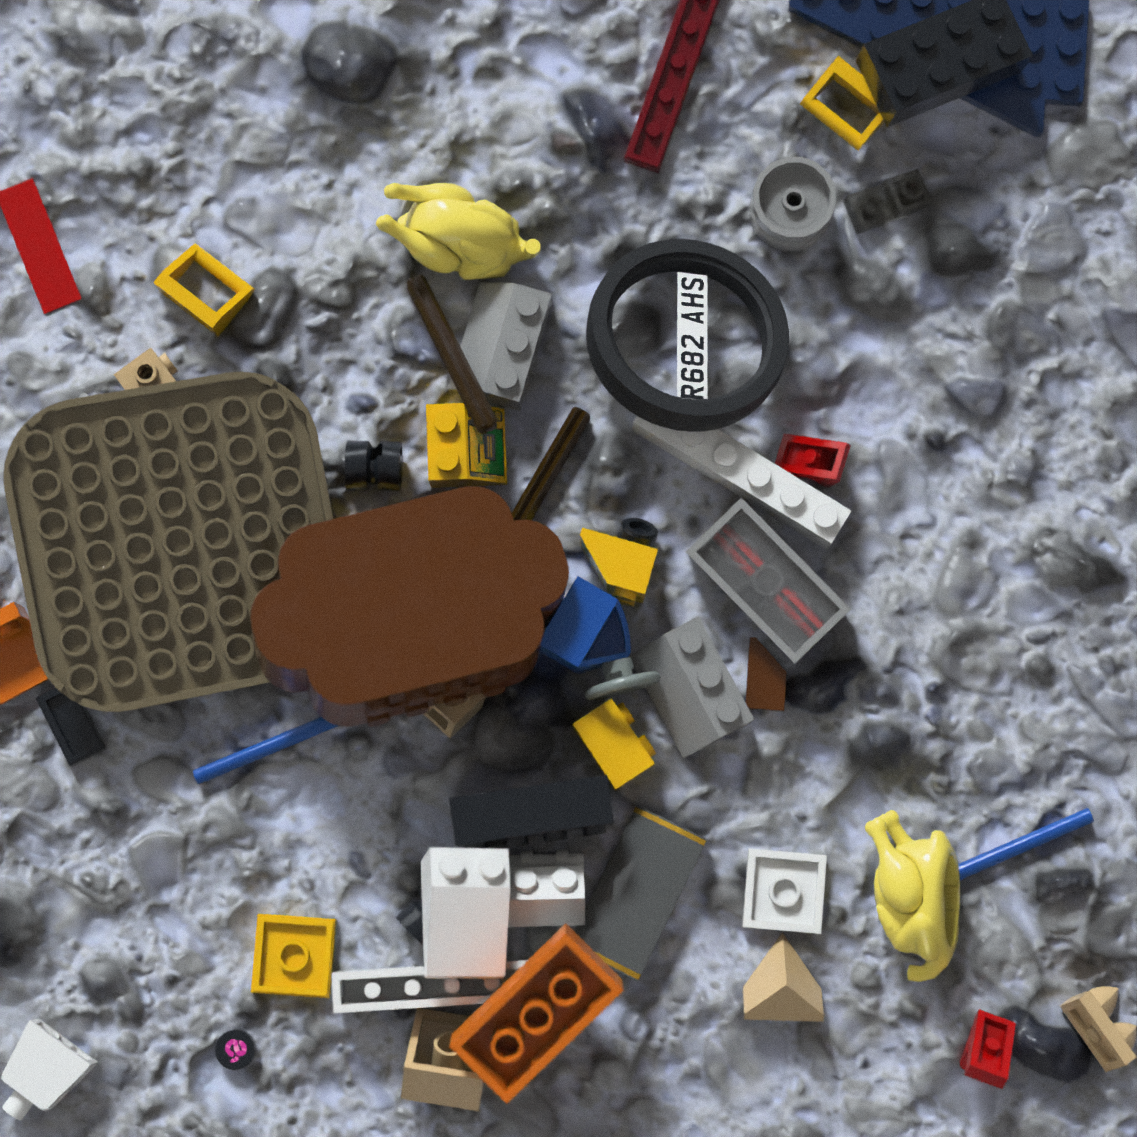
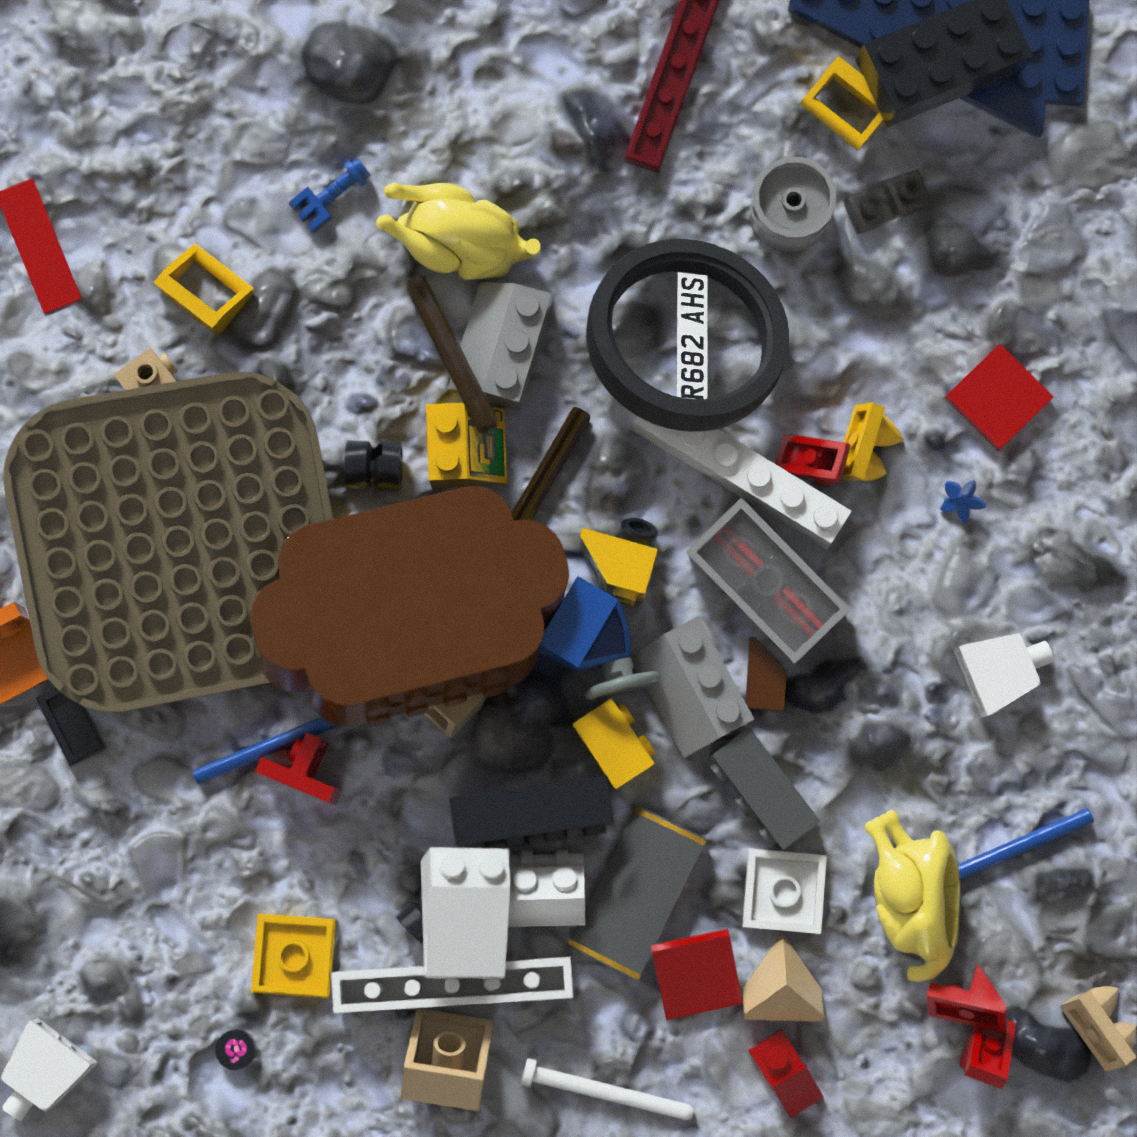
orange brick [449,923,624,1104] -> none
none -> red bracket [255,732,342,805]
none -> blue hinge [289,158,371,233]
none -> white bar [521,1058,694,1120]
none -> red tile [650,929,743,1020]
none -> dark grey brick [709,727,821,851]
none -> red slope [748,1029,824,1118]
none -> yellow tile [841,402,904,482]
none -> red slope [926,966,1009,1033]
none -> blue plant [940,480,986,524]
none -> red tile [944,344,1054,451]
none -> white torso [953,633,1054,718]

